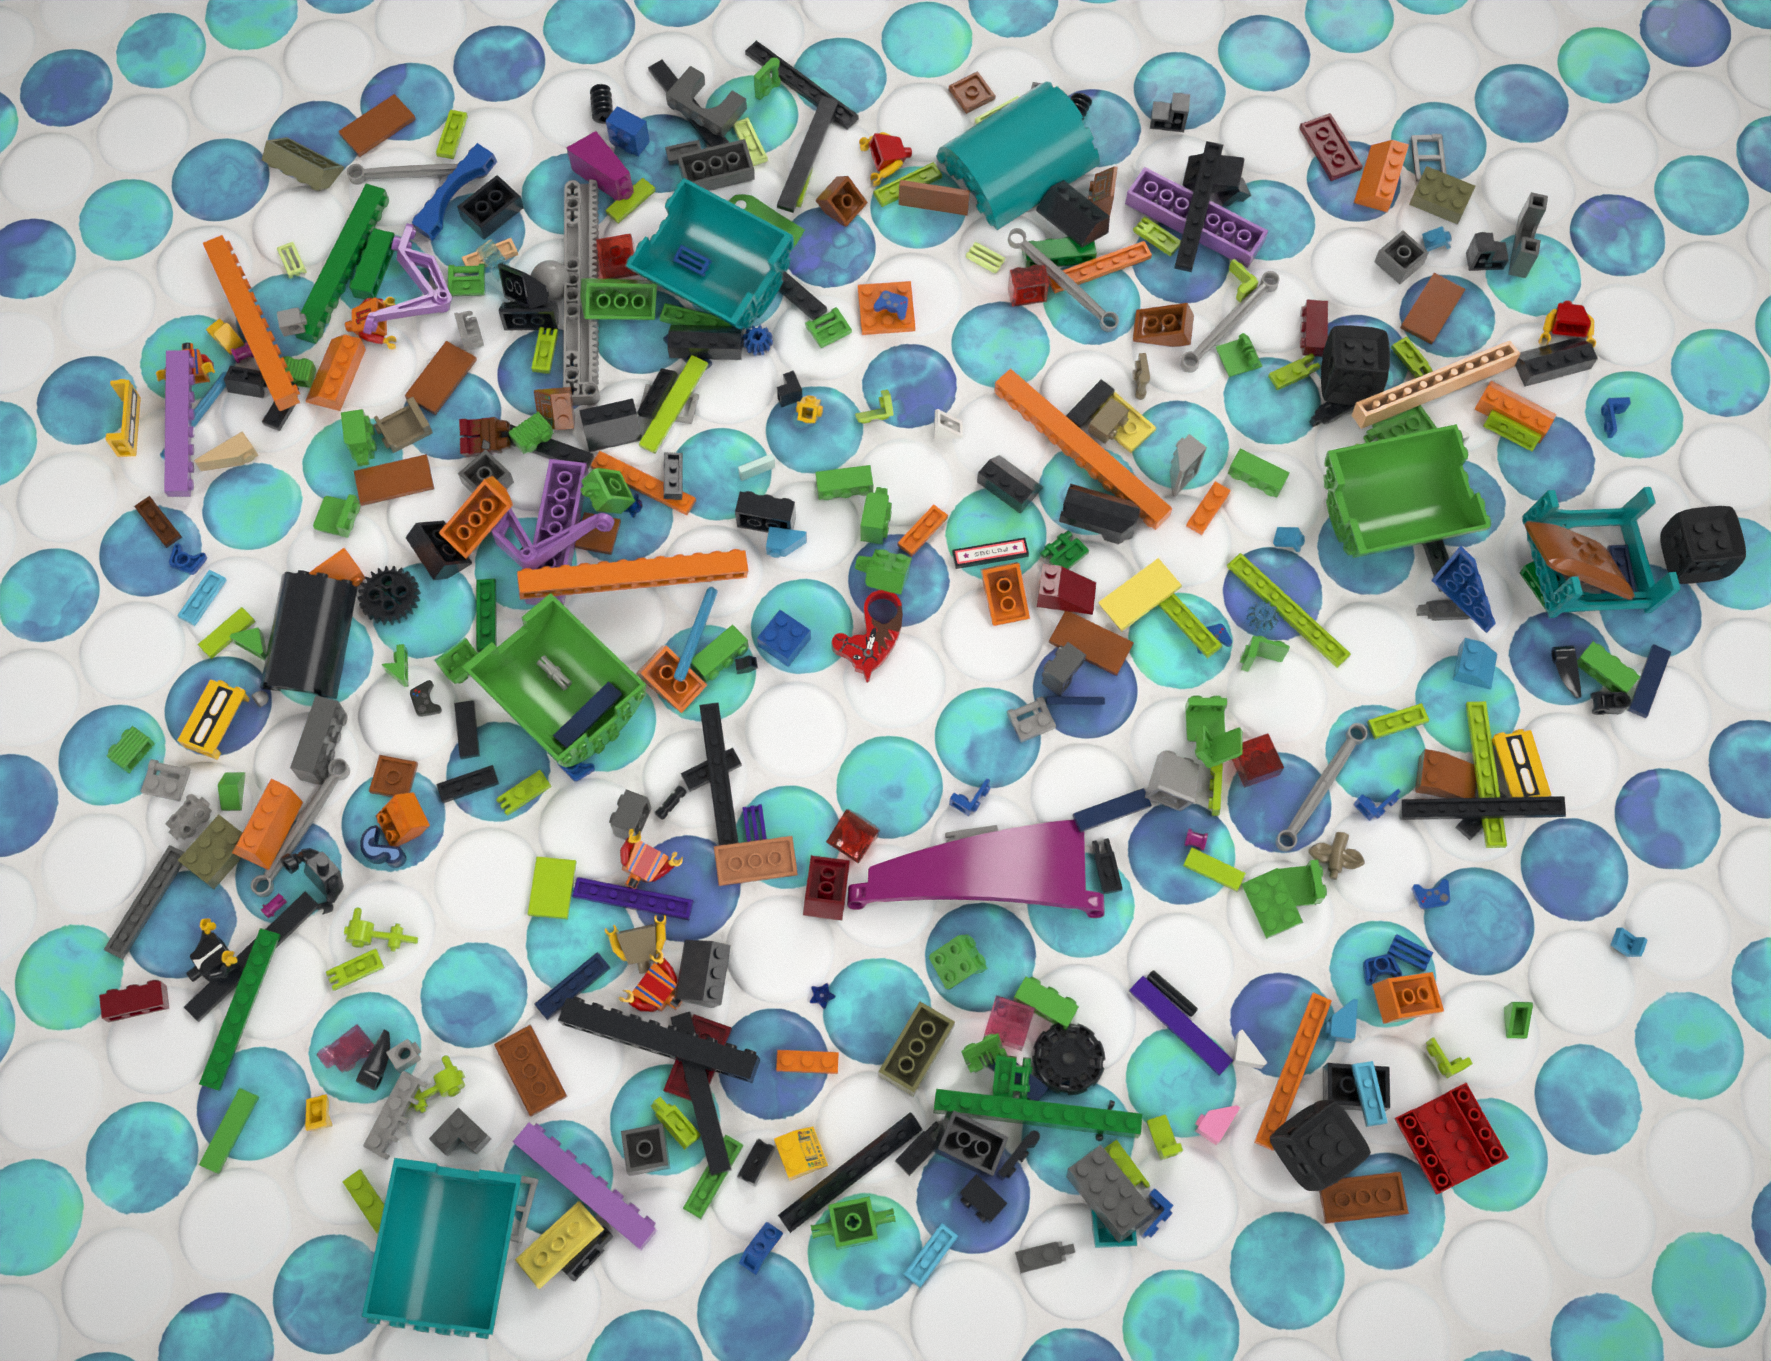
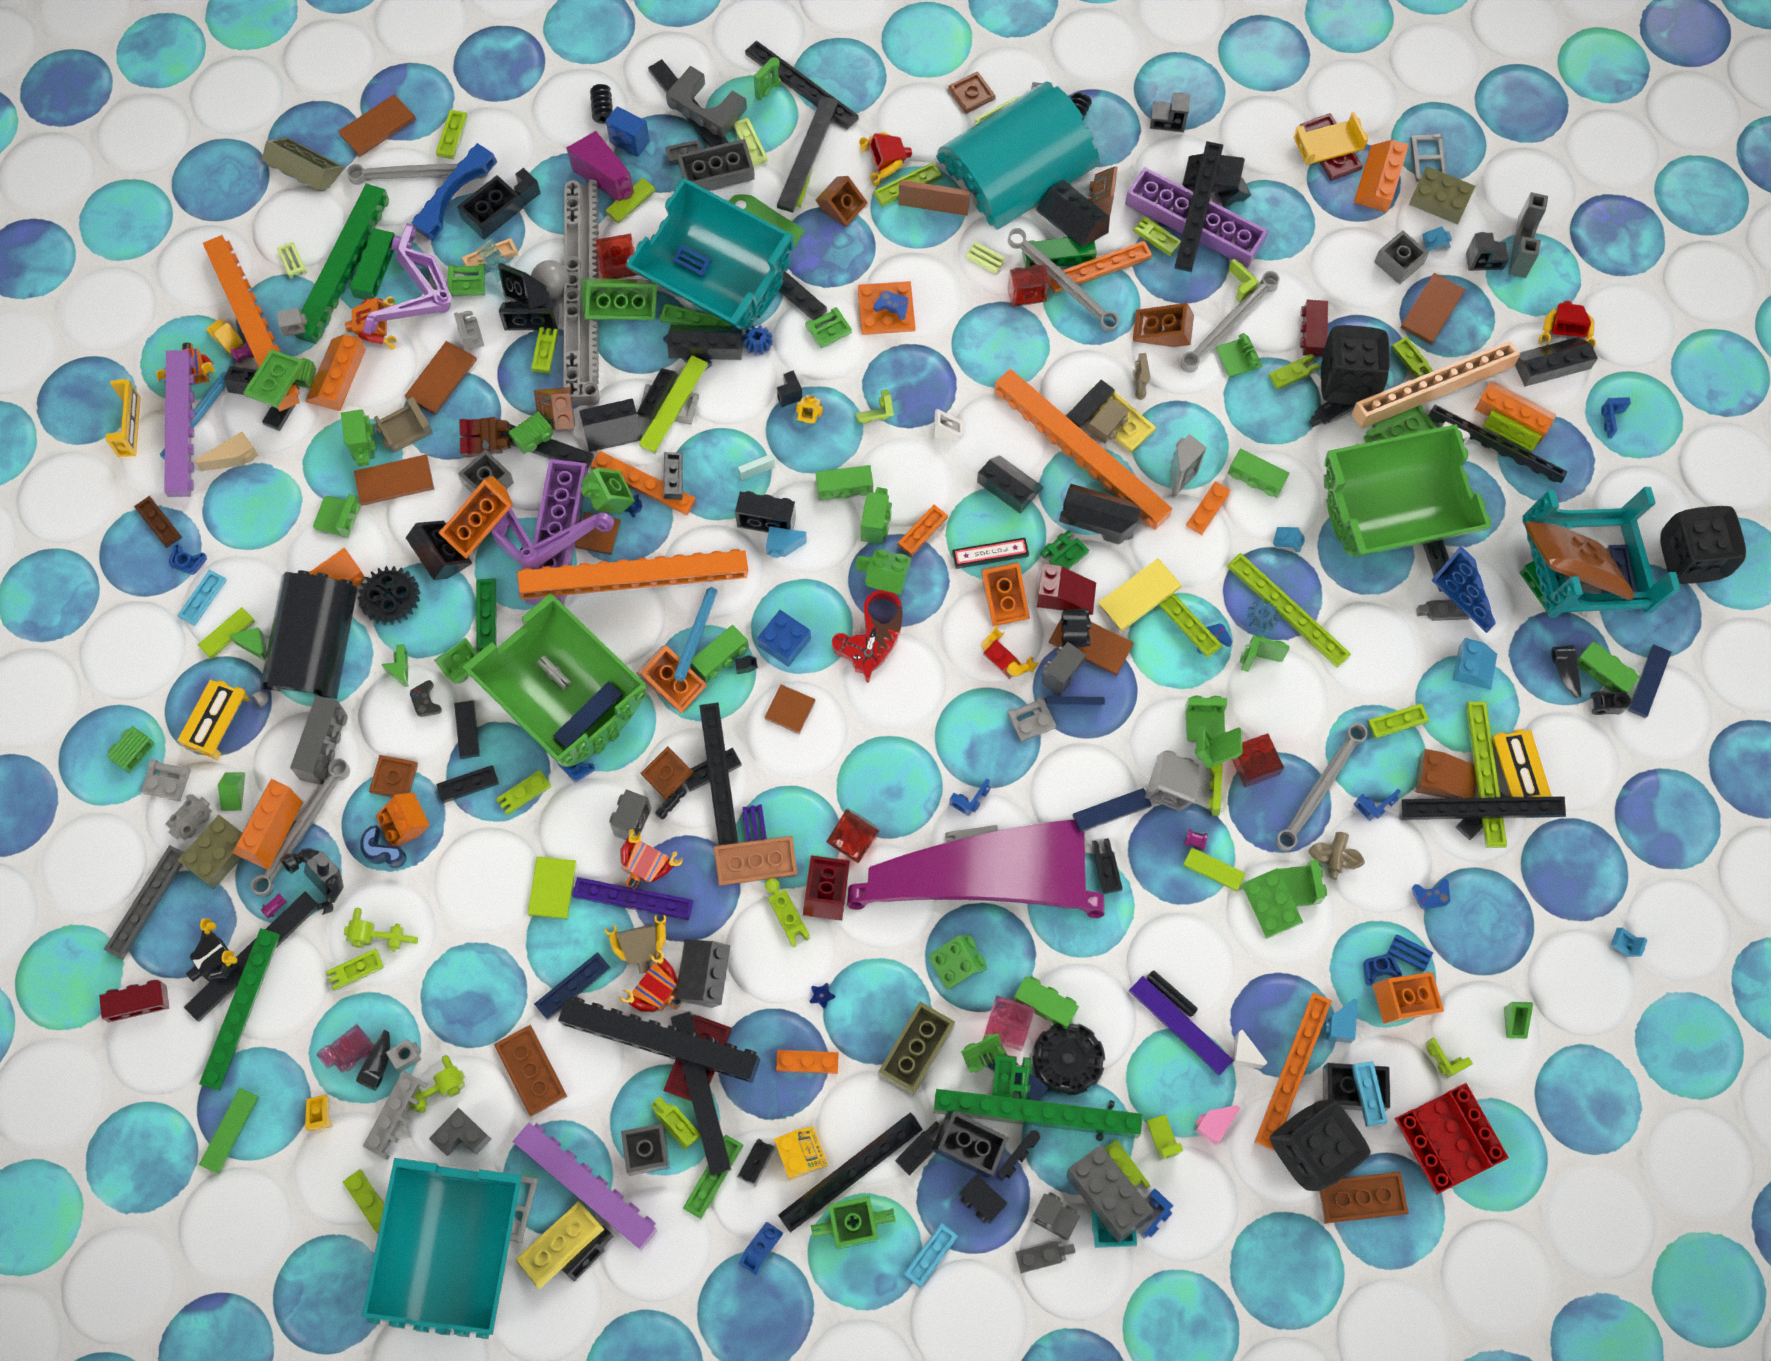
none -> bright green plate [243,349,305,408]
none -> black piece [514,167,541,206]
none -> dark orange tile [640,746,694,800]
none -> dark orange tile [764,685,816,734]
none -> lime plate [764,878,810,947]
none -> torso [981,625,1039,679]
none -> dark grey brick [1030,1192,1080,1241]
none -> black brick [1061,609,1091,647]
none -> yellow panel [1293,112,1368,165]
none -> black plate [1428,404,1567,483]

